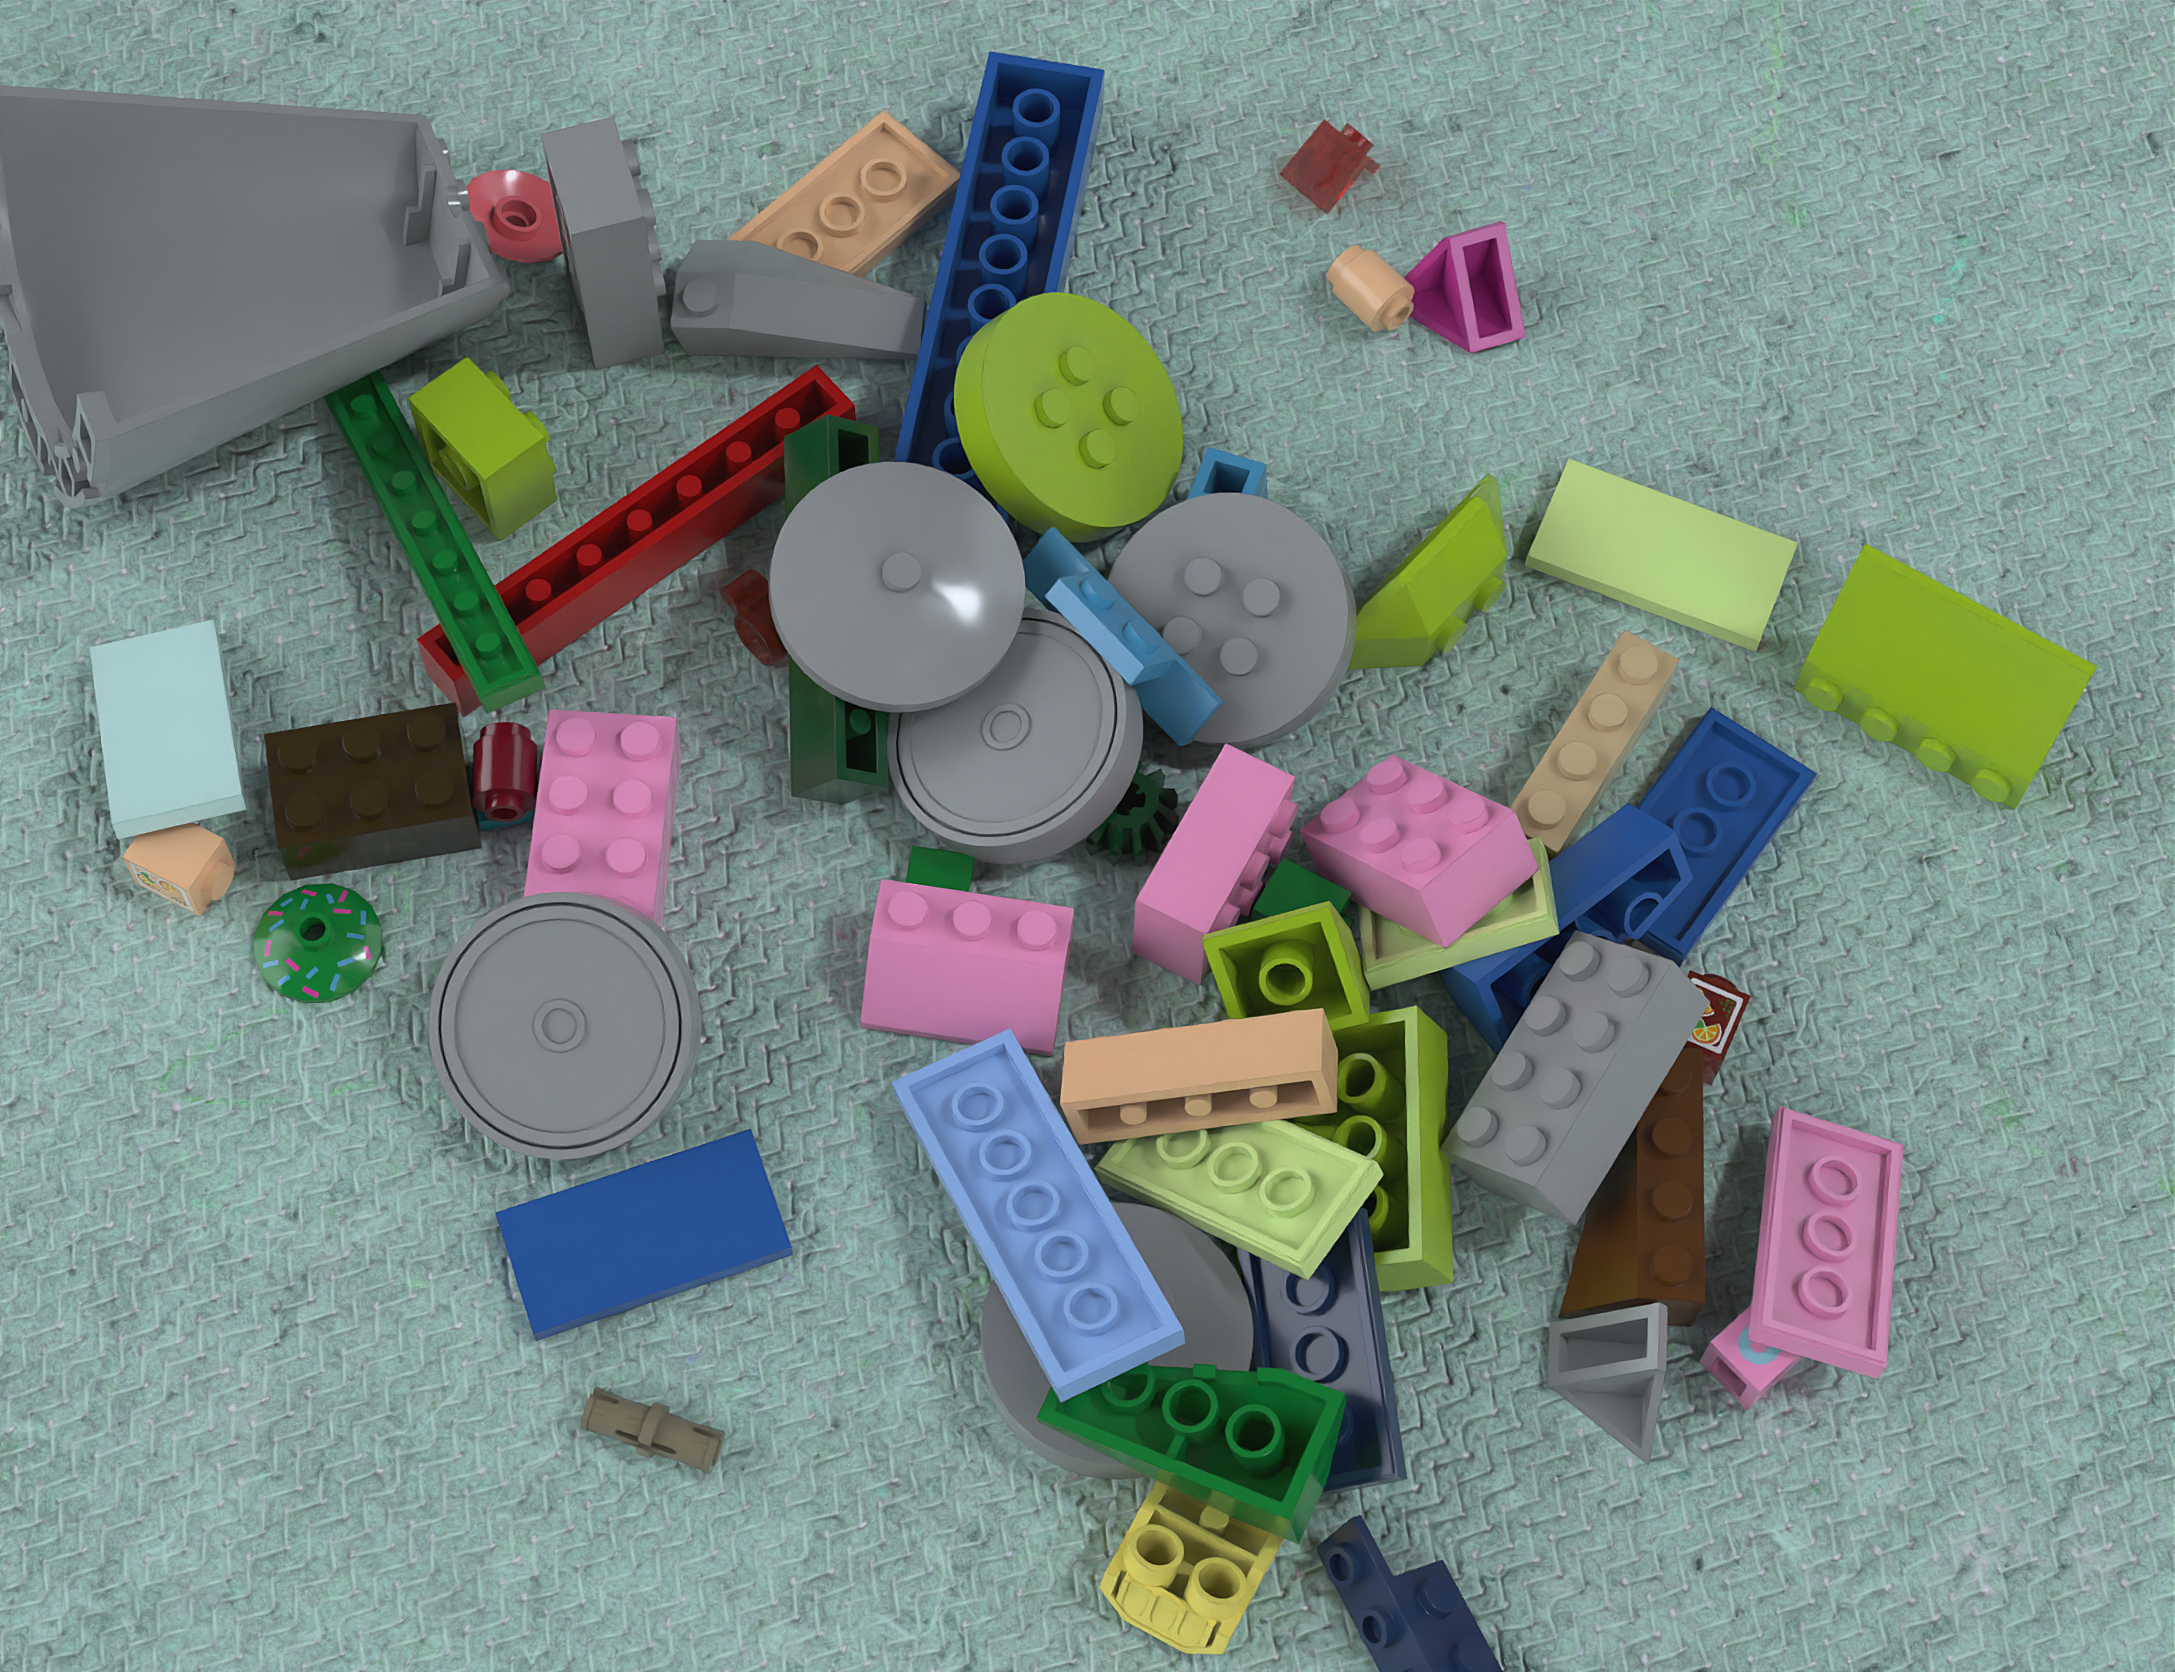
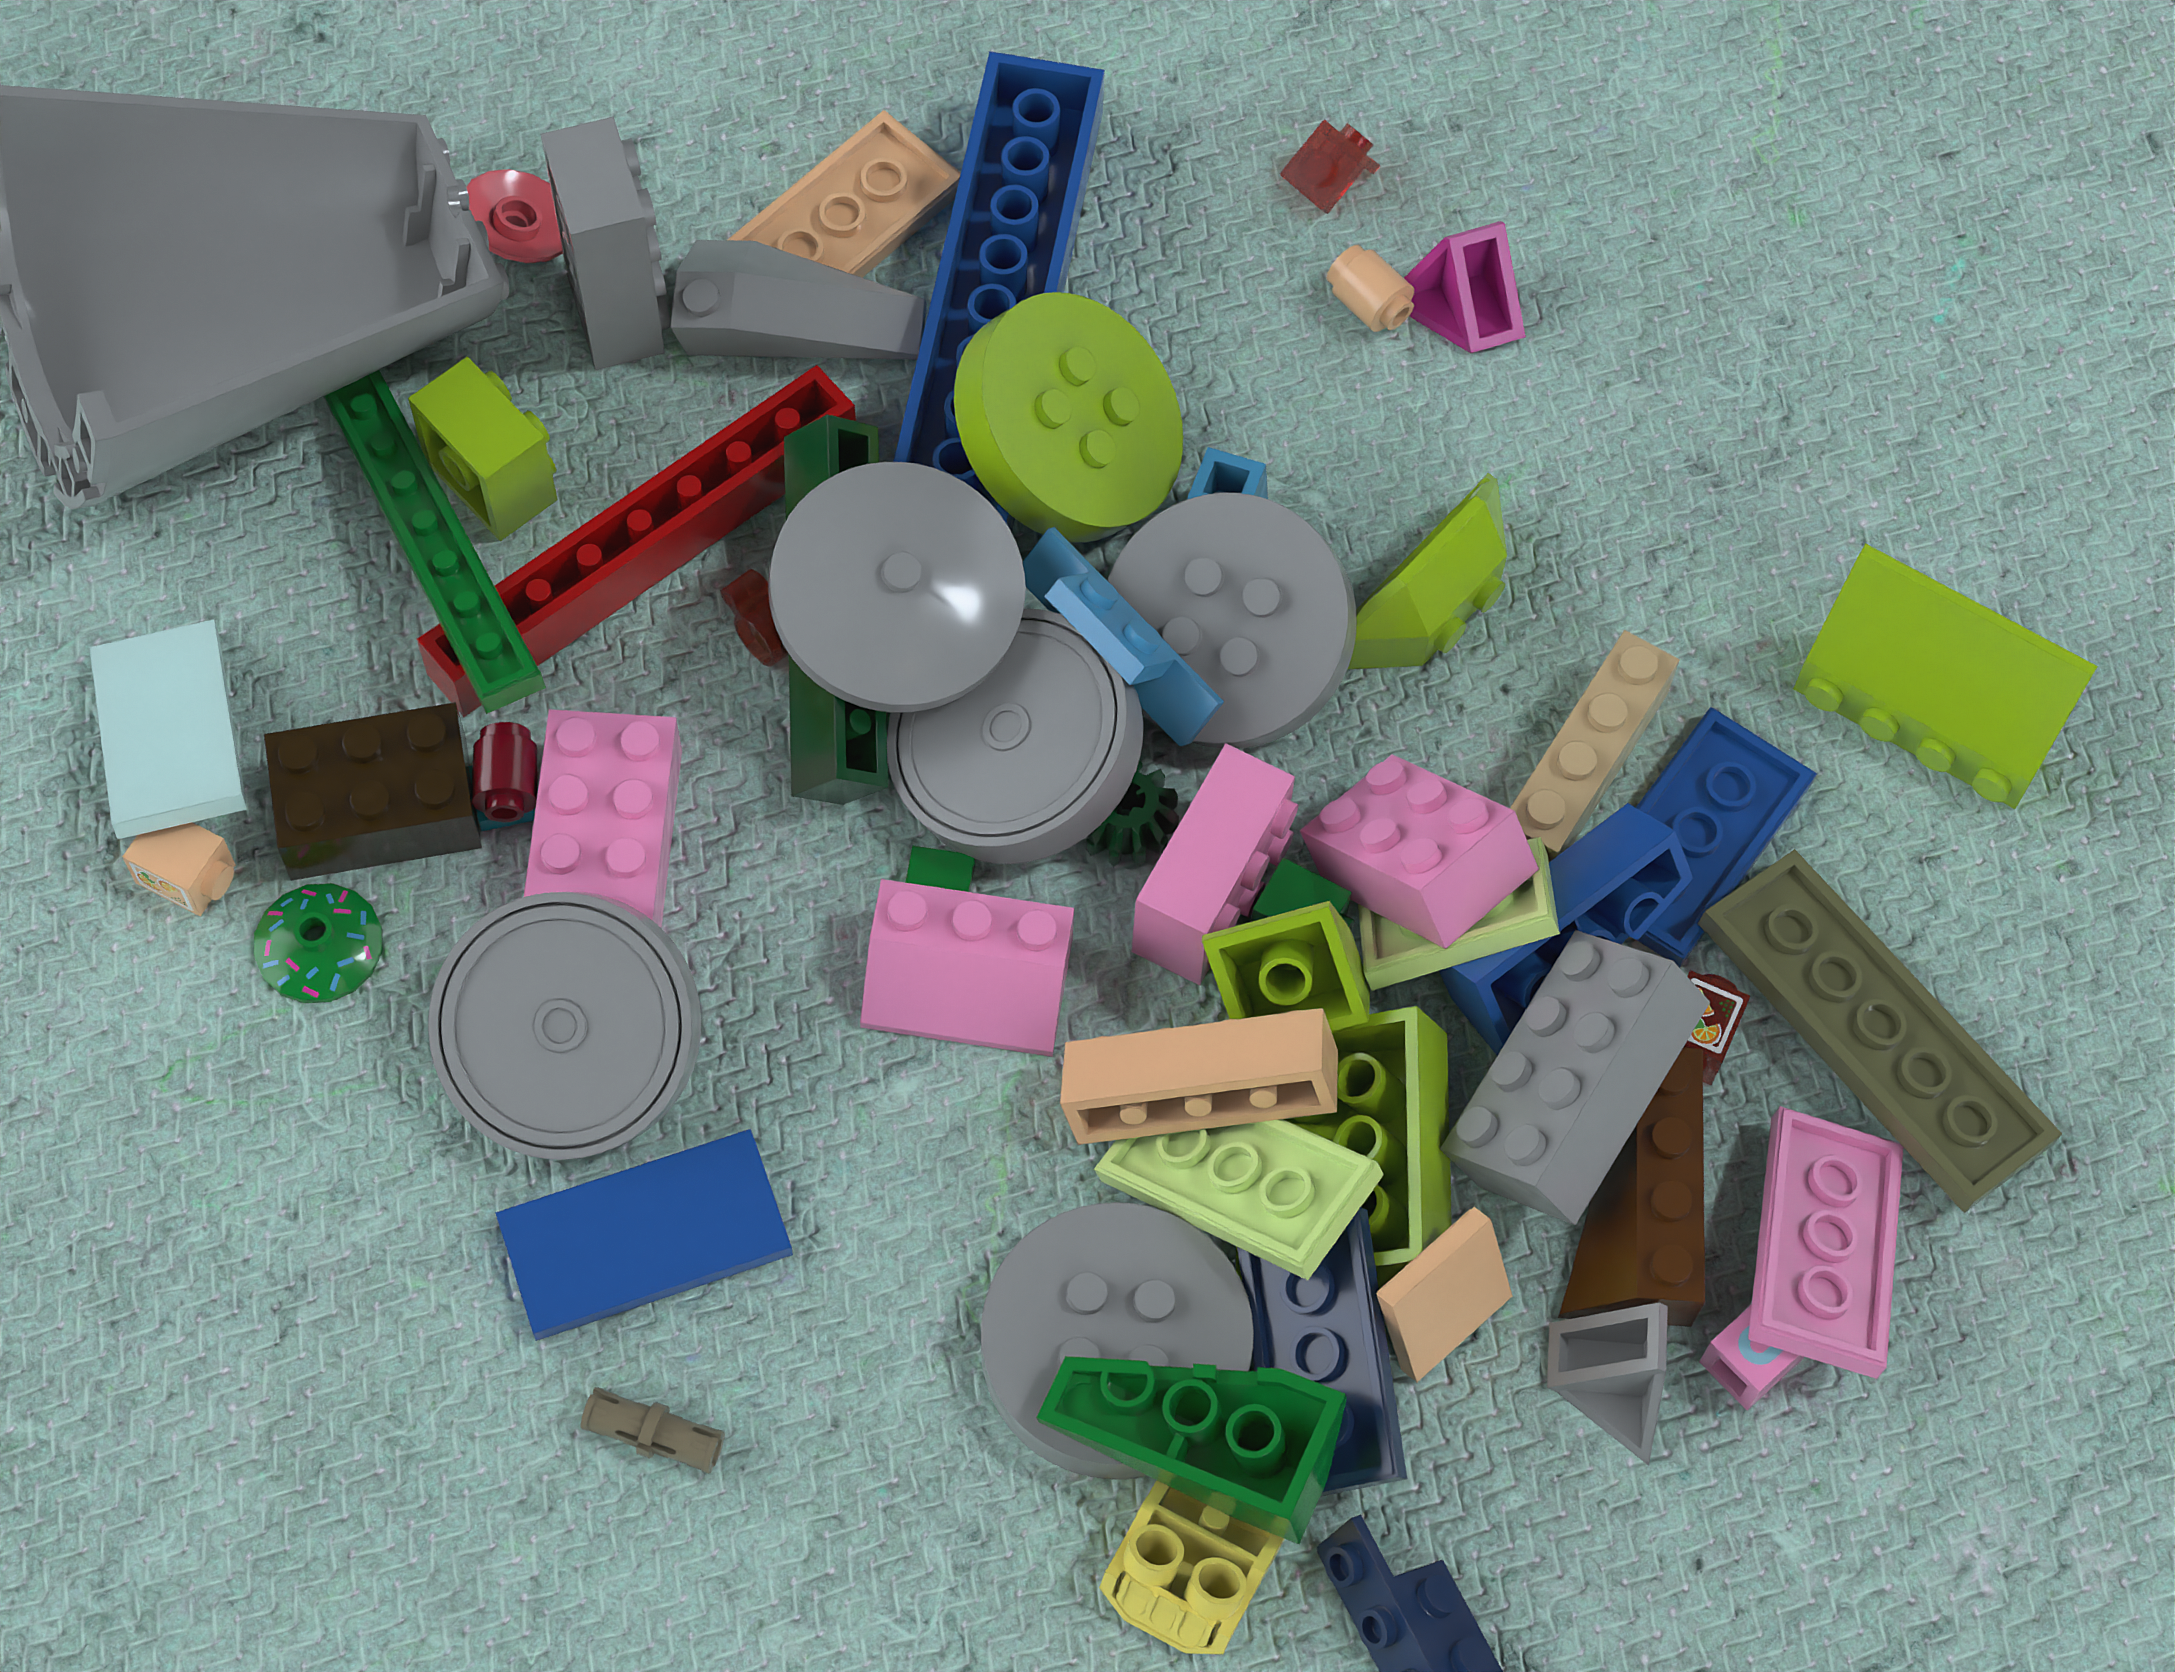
light blue plate [891,1028,1186,1403] -> none
yellowish green tile [1525,459,1798,652] -> none
none -> light nougat tile [1376,1207,1513,1382]
none -> olive plate [1698,849,2062,1213]

